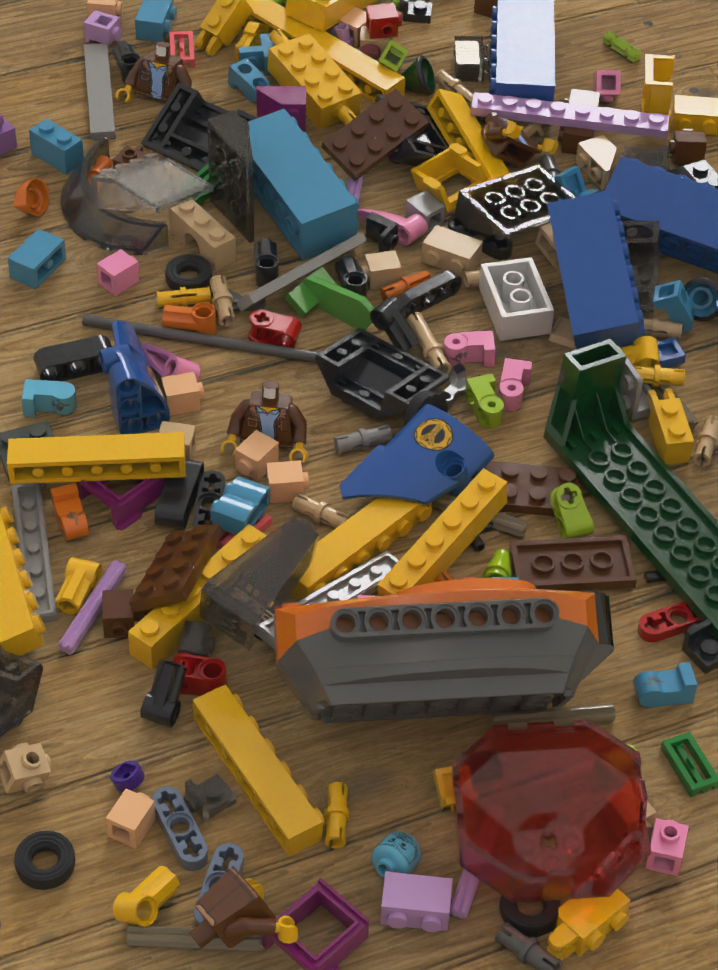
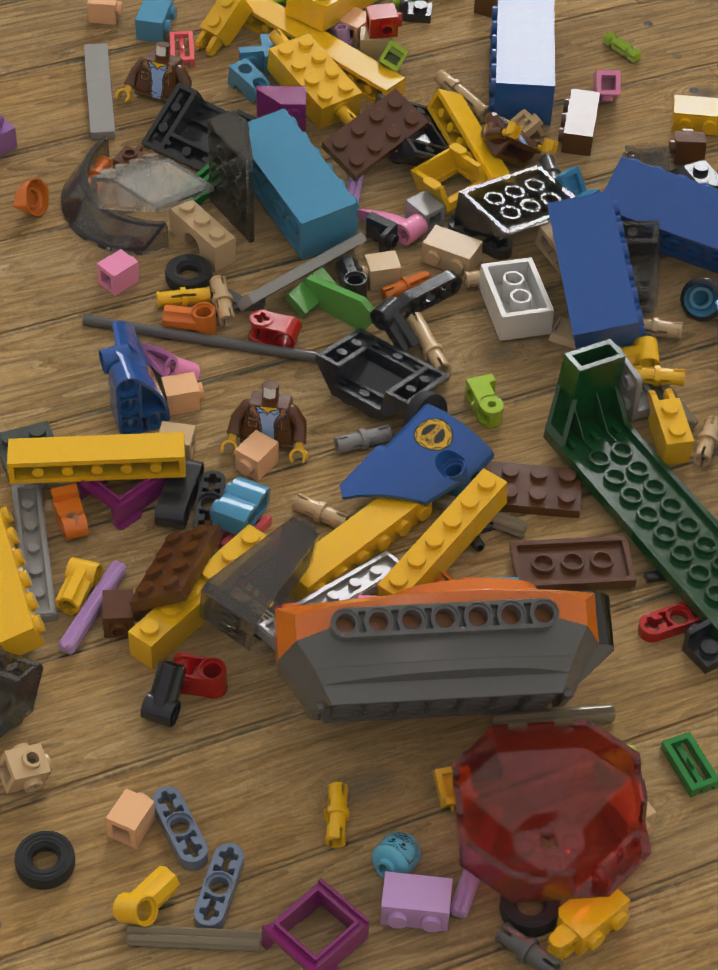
dark azure brick [8,229,66,289] -> none
medium azure leg [22,379,77,417] -> none
dark azure brick [29,119,84,175] -> none
black beam [33,335,112,381] -> none
lavender brick [84,10,122,45] -> none
dark purple tile [110,761,145,792] -> none
black piece [112,41,141,83] -> none
clear smoke brick [178,620,215,664] -> none
clear smoke bracket [183,774,236,822] -> none
reddish brown torso [189,866,298,949] -> none
yellow brick [192,684,325,857] -> none
yellow piece [235,21,263,62] -> none
black piece [254,238,279,287] -> none
light nougat brick [266,460,309,504] -> none
clear pink axle [360,43,381,62] -> none
dark green hat [401,55,436,94] -> none
dark grey piece [438,364,482,409] -> none
bright pink leg [444,331,496,367] -> none
clear smoke brick [453,36,489,83] -> none
lavender plate [471,92,669,138] -> none
lime cone [482,549,511,578] -> none
bright pink leg [499,358,532,412] -> none
lime piece [549,483,594,539] -> none
tan slope [575,135,617,190] -> none
dark azure leg [633,662,697,707] -> none
yellow piece [641,54,675,134] -> none
bright pink brick [645,818,689,876] -> none
dark azure leg [653,280,695,333] -> none
blue plate [657,337,686,368] -> none

